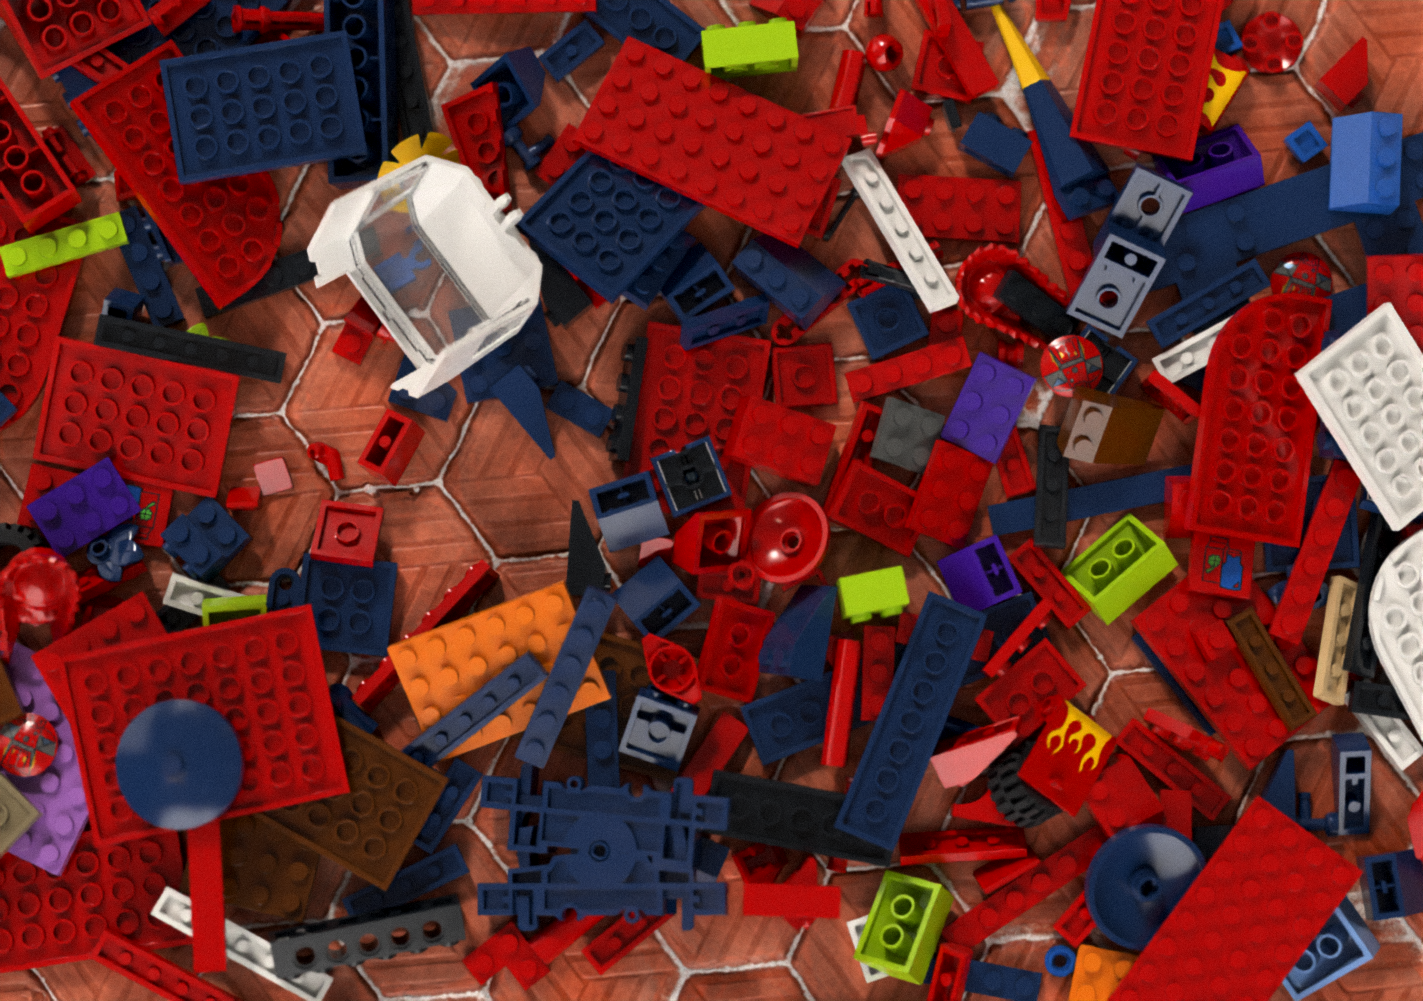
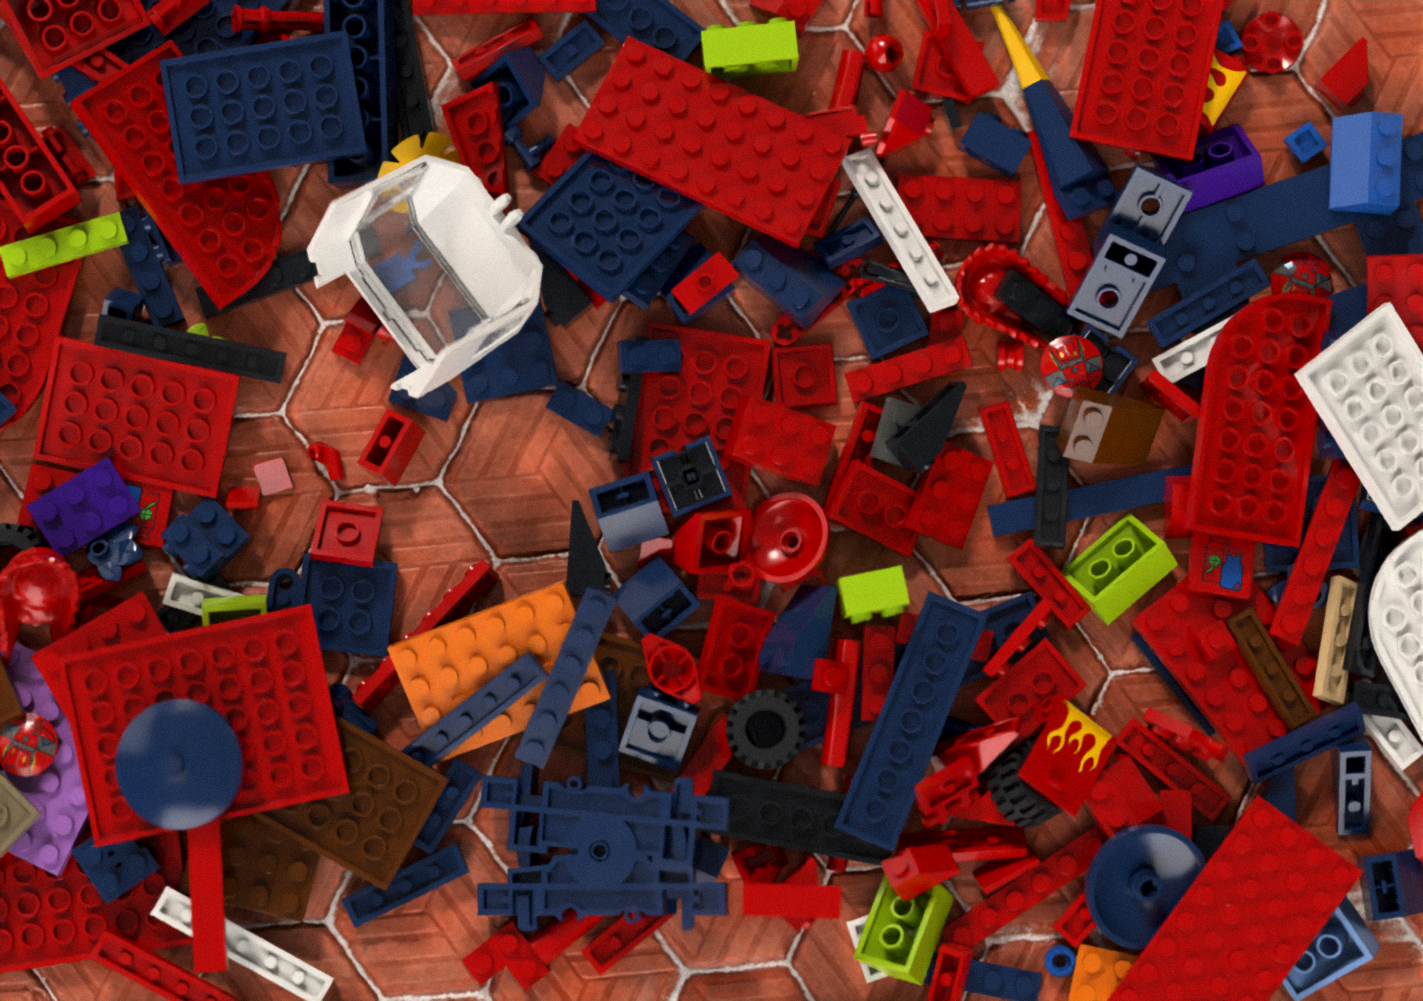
black brick [268,893,466,980] -> none
dark blue slope [490,361,555,460] -> none
dark blue plate [679,294,770,351] -> none
dark purple slope [937,534,1023,611] -> none
dark purple plate [940,352,1037,464] -> none
dark blue piece [1296,792,1339,837] -> none
none -> dark blue piece [71,836,164,904]
none -> red plate [450,17,544,81]
none -> dark blue plate [617,340,682,373]
none -> red plate [671,251,739,316]
none -> black tyre [726,689,806,769]
none -> red plate [811,658,849,695]
none -> dark blue plate [813,216,883,271]
none -> red slope [880,844,961,902]
none -> black slope [884,381,967,472]
none -> red plate [914,756,980,829]
none -> dark blue plate [1243,702,1366,785]

